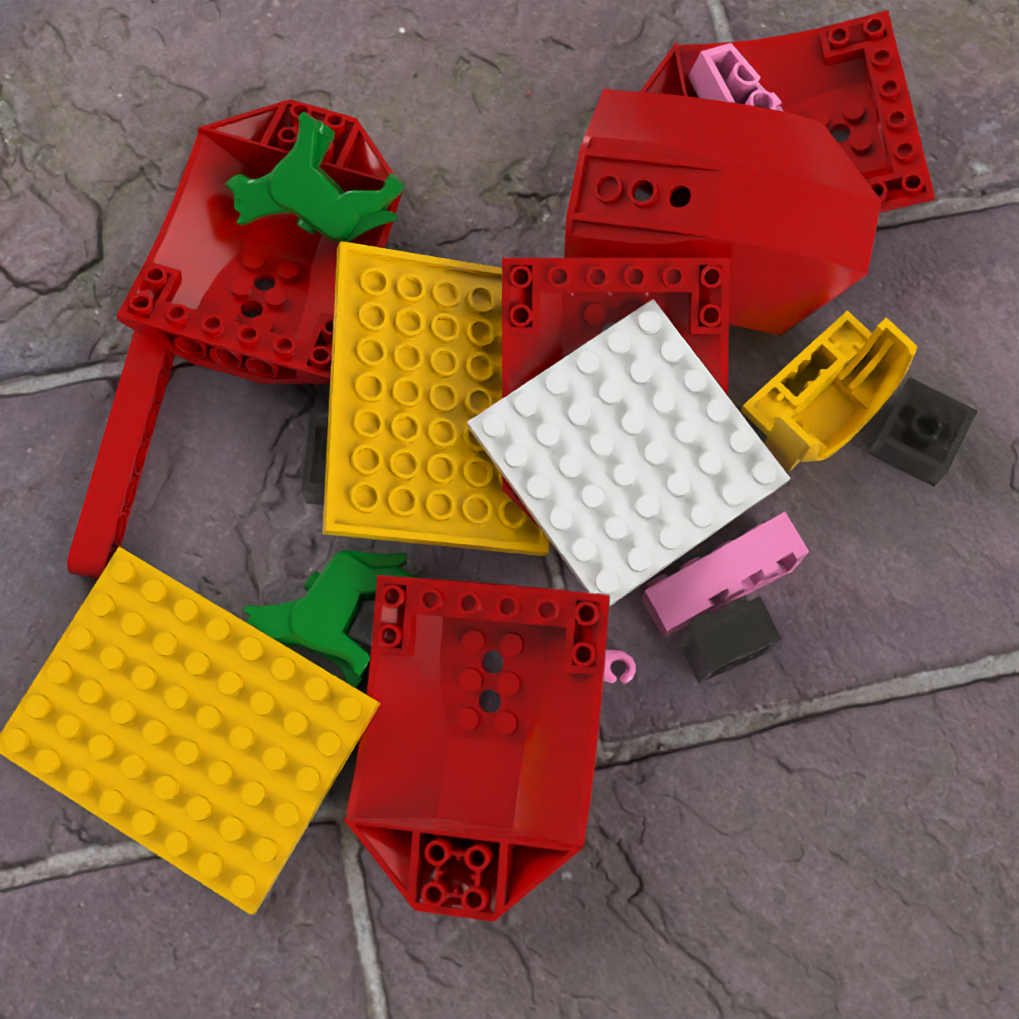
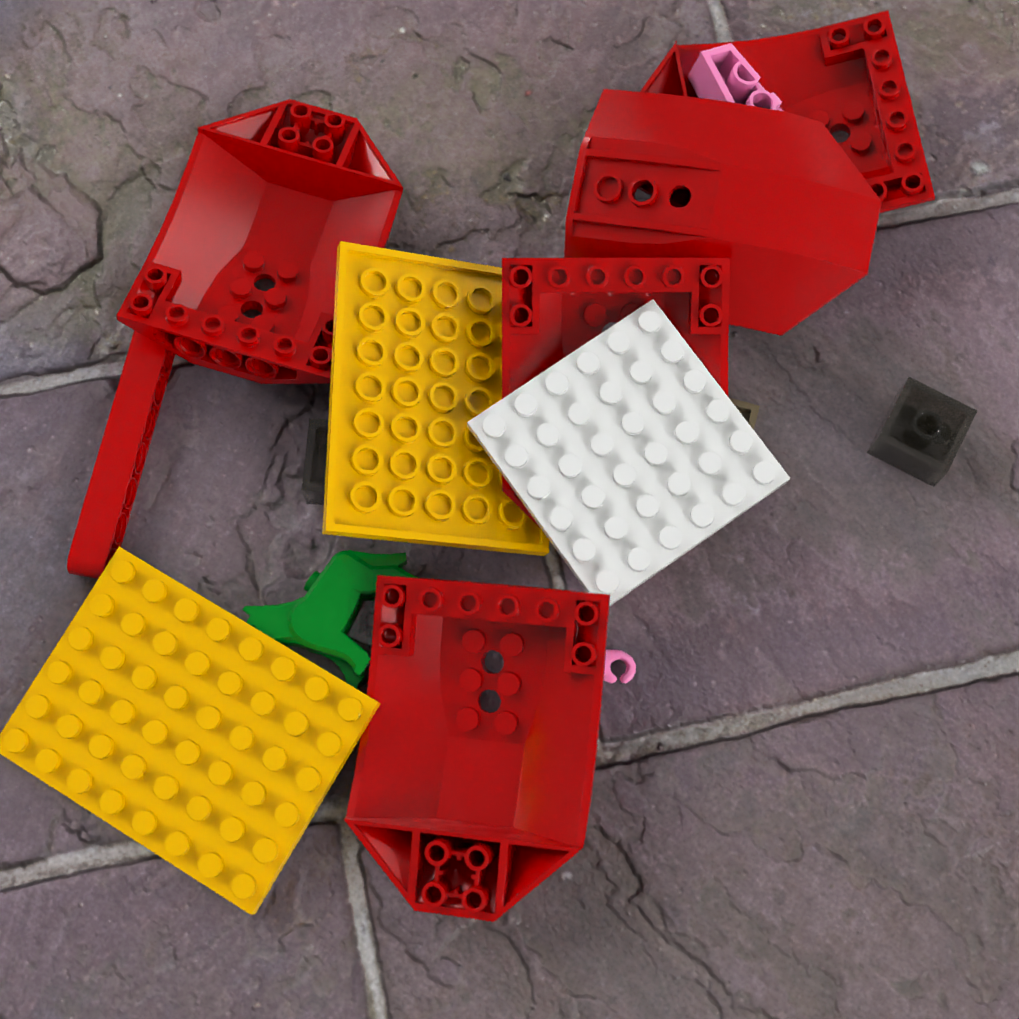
green animal [225,112,406,243] -> none
bright pink wedge [641,512,809,638] -> none
clear smoke brick [679,596,782,684] -> none
yellow piece [740,311,918,472] -> none

